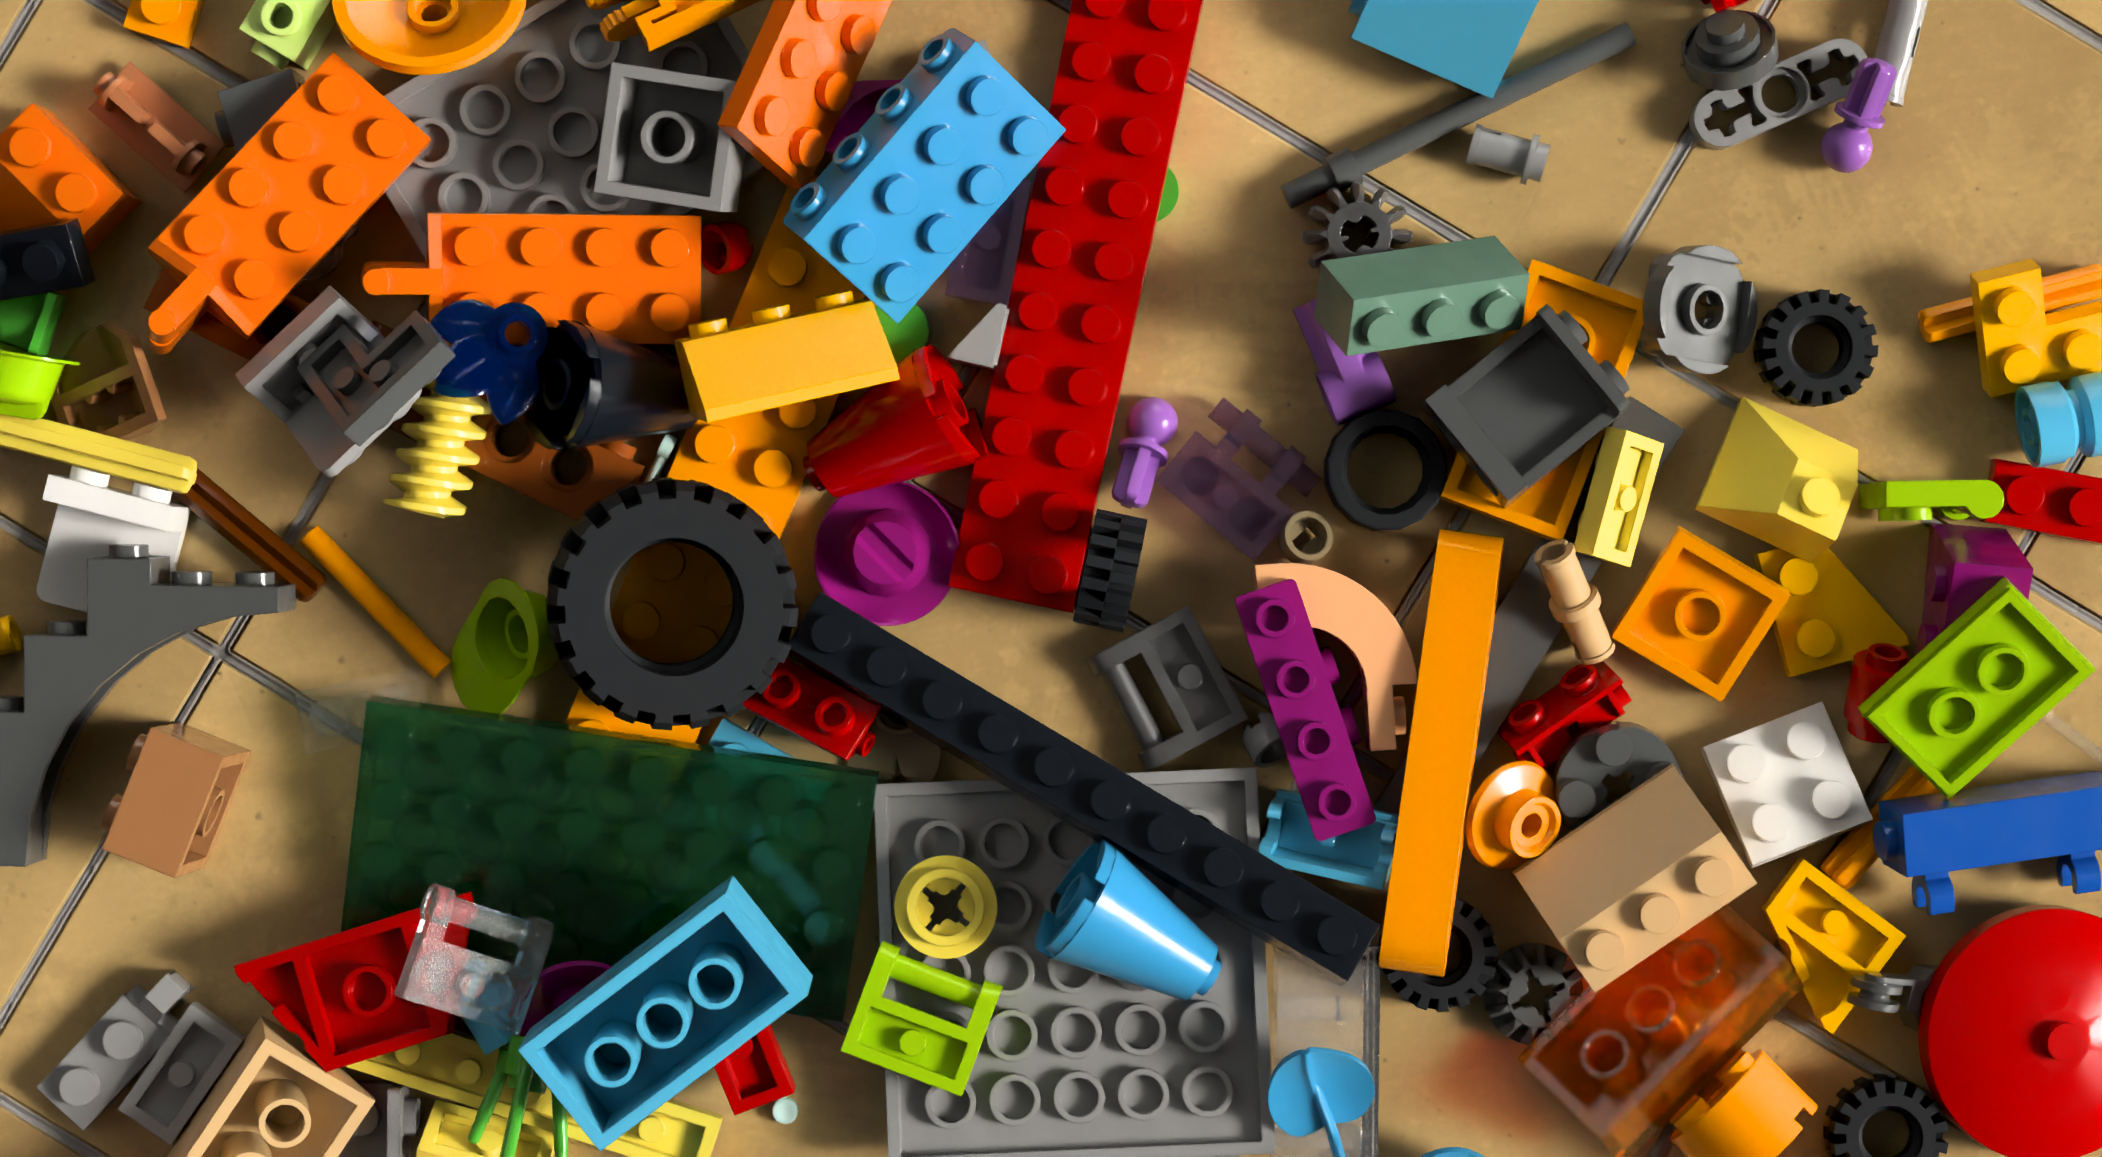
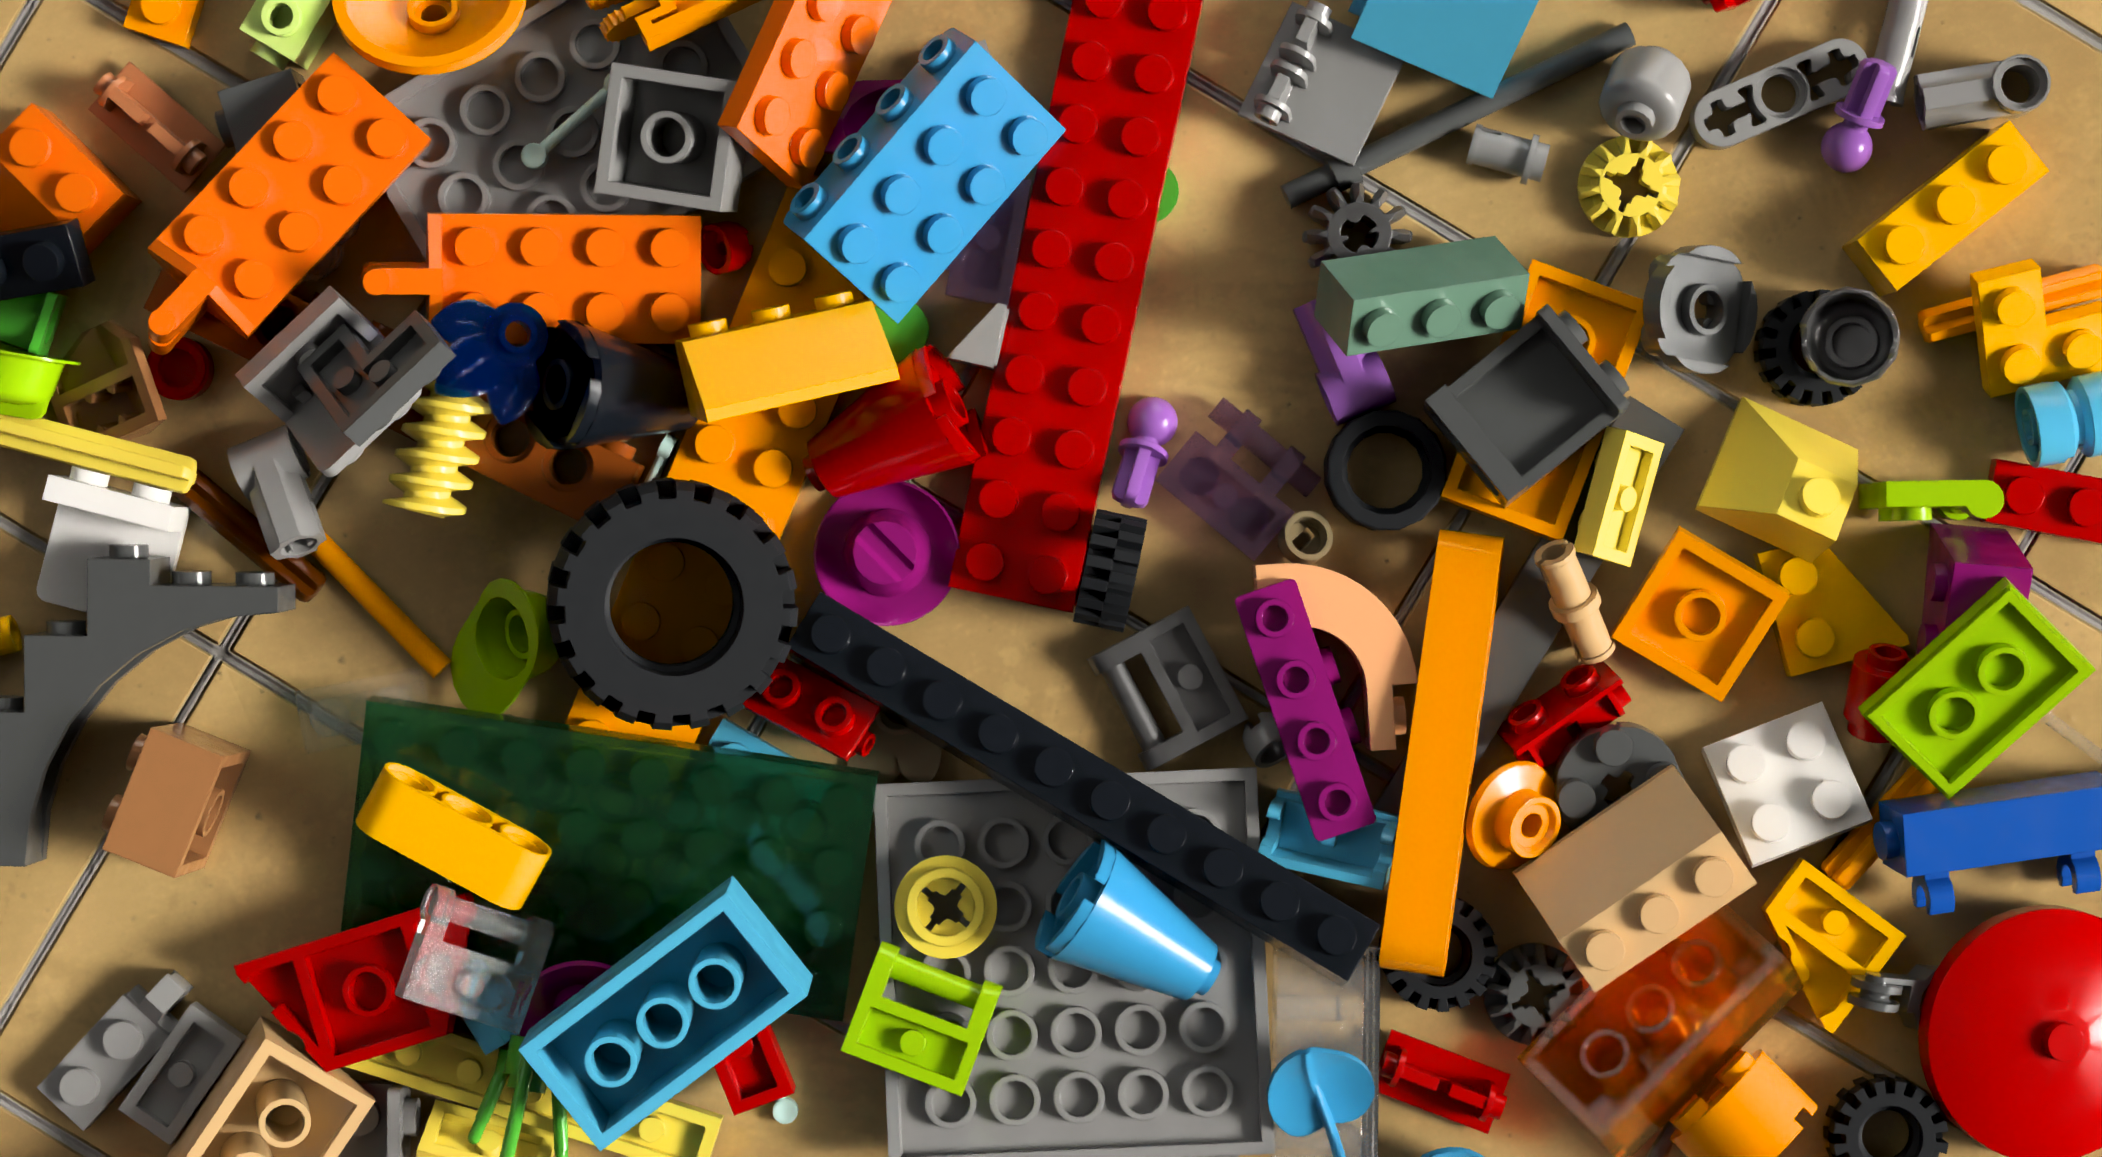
dark grey plate [1682,10,1779,91] -> none
none -> red tile [147,337,214,401]
none -> light grey piece [227,425,327,560]
none -> yellow beam [355,762,552,910]
none -> light aqua hinge [521,74,610,170]
none -> light grey hinge [1238,0,1404,167]
none -> red hinge [1372,1029,1511,1134]
none -> light yellow gear [1577,136,1681,238]
none -> light grey head [1599,46,1691,141]
none -> flat silver hair [1800,286,1900,388]
none -> yellow brick [1841,120,2049,297]
none -> light grey piece [1913,54,2051,131]

